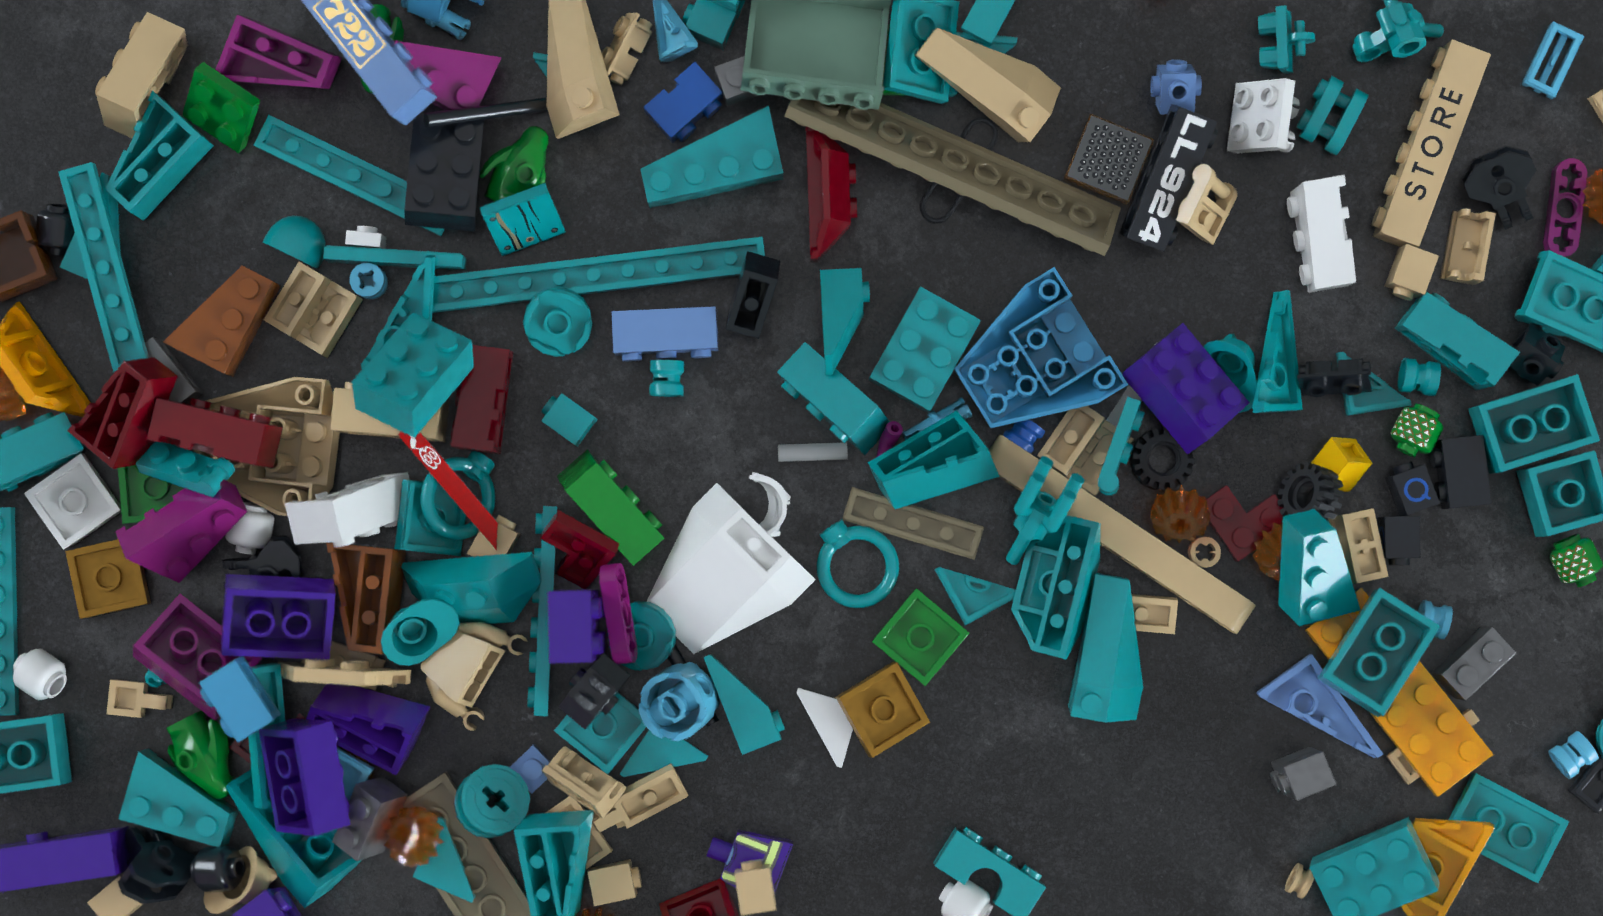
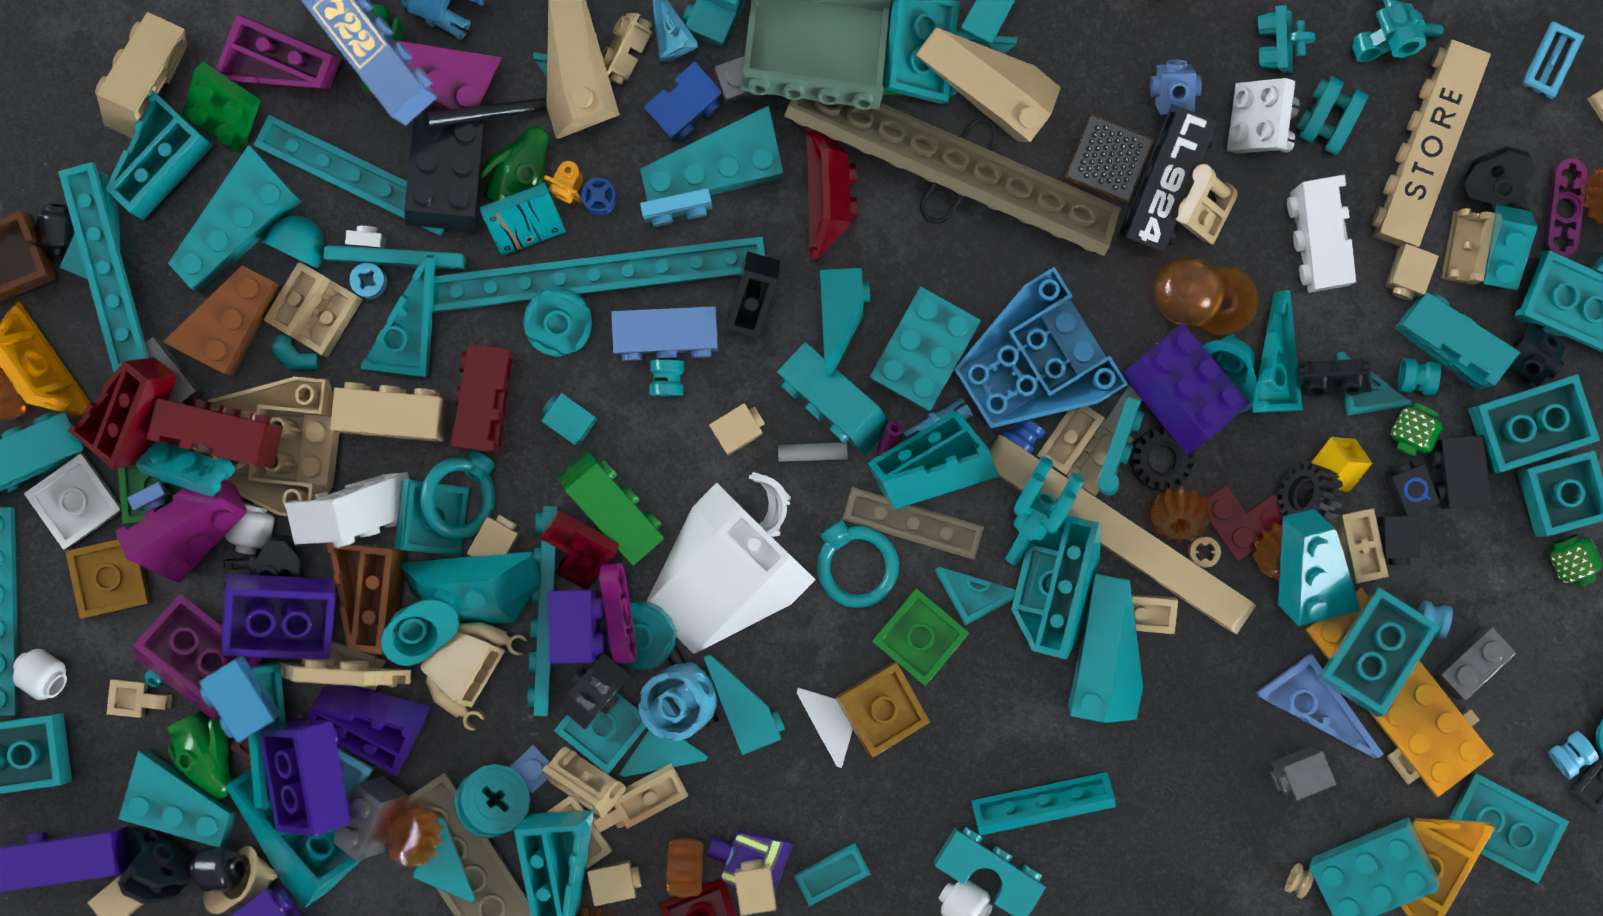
teal brick [352,312,474,438] -> none
red sticker [398,431,498,550] -> none
none -> medium blue plate [127,482,173,512]
none -> teal wedge [168,145,303,293]
none -> teal arm [271,334,319,370]
none -> light orange hinge [544,161,583,204]
none -> blue wheel [581,178,617,216]
none -> medium azure plate [640,188,713,227]
none -> clear orange gear [666,838,704,898]
none -> tan brick [709,403,765,456]
none -> teal tile [793,842,871,906]
none -> teal plate [971,772,1116,836]
none -> clear orange cylinder [1153,256,1225,327]
none -> clear orange dish [1189,267,1259,335]
none -> teal brick [1483,205,1538,290]

